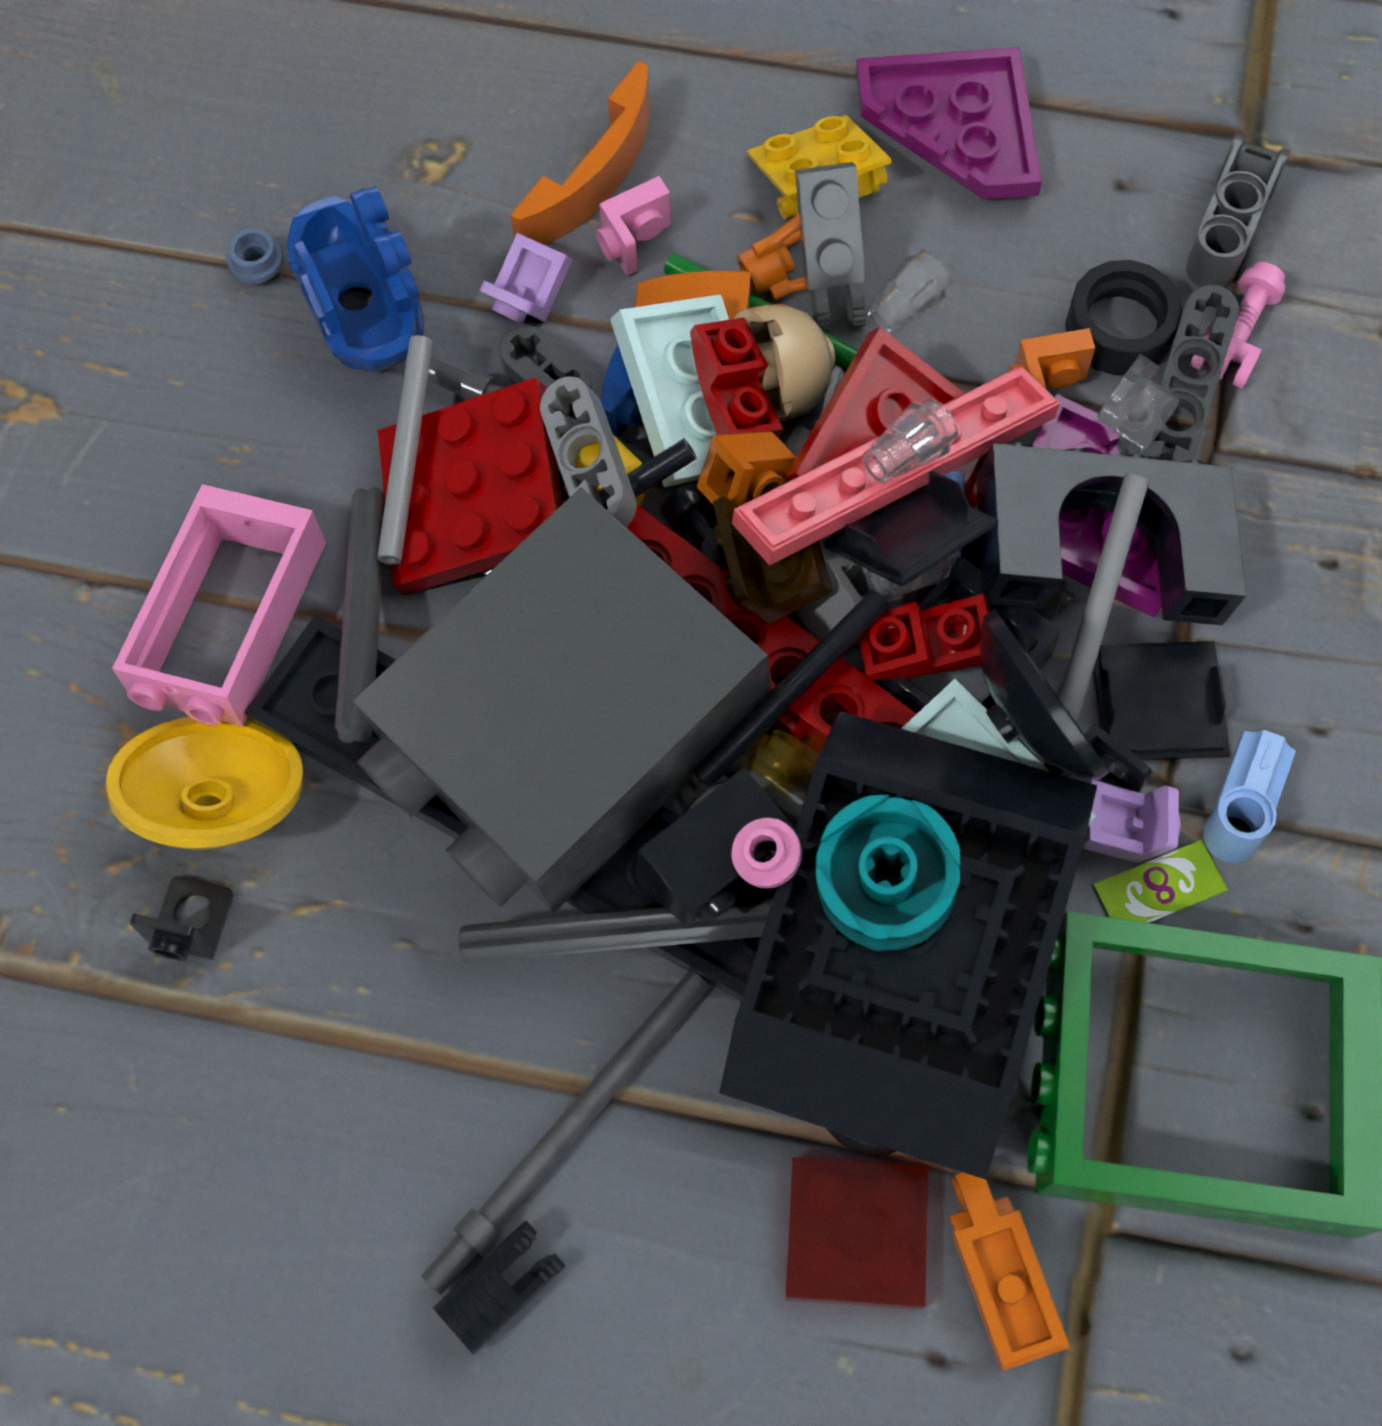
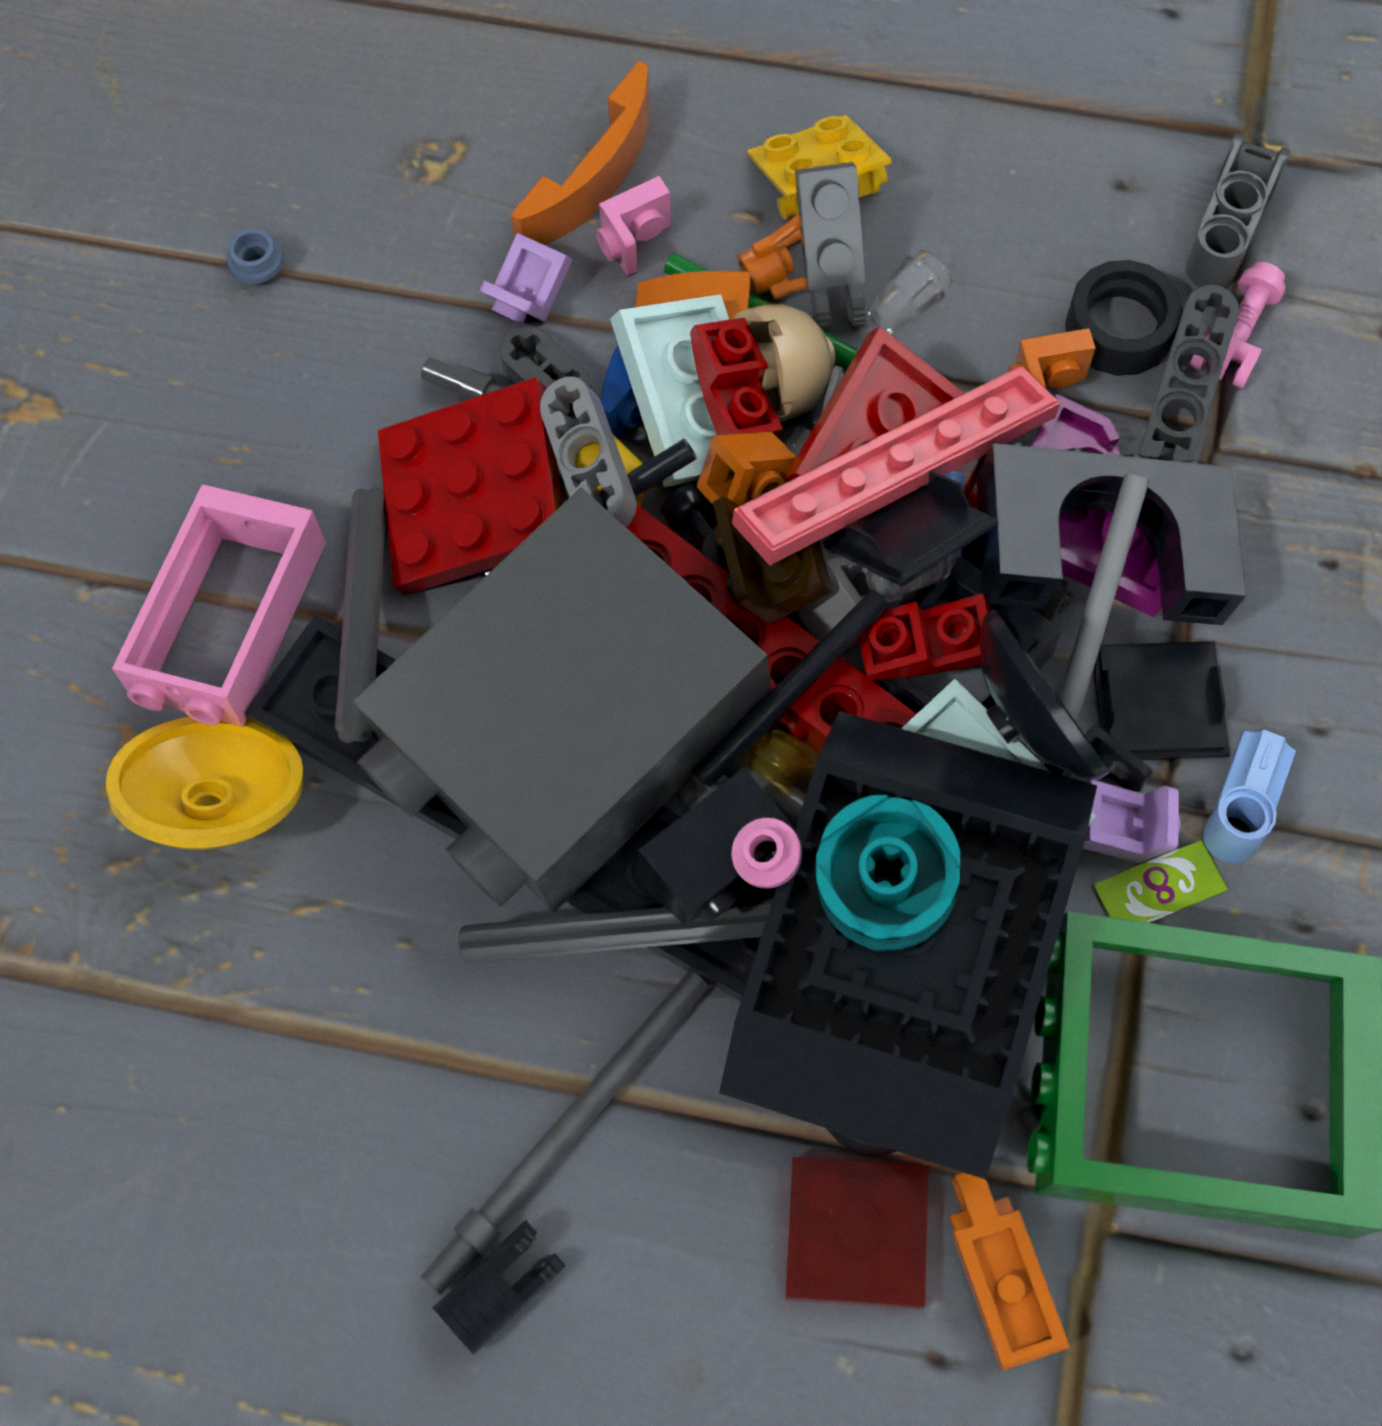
black bracket [130,876,234,961] -> none
blue piece [287,185,424,372] -> none
light grey piece [377,335,433,565] -> none
magenta plate [855,47,1042,200] -> none
clear cone [862,399,958,484] -> none
clear bracket [1095,354,1179,449] -> none

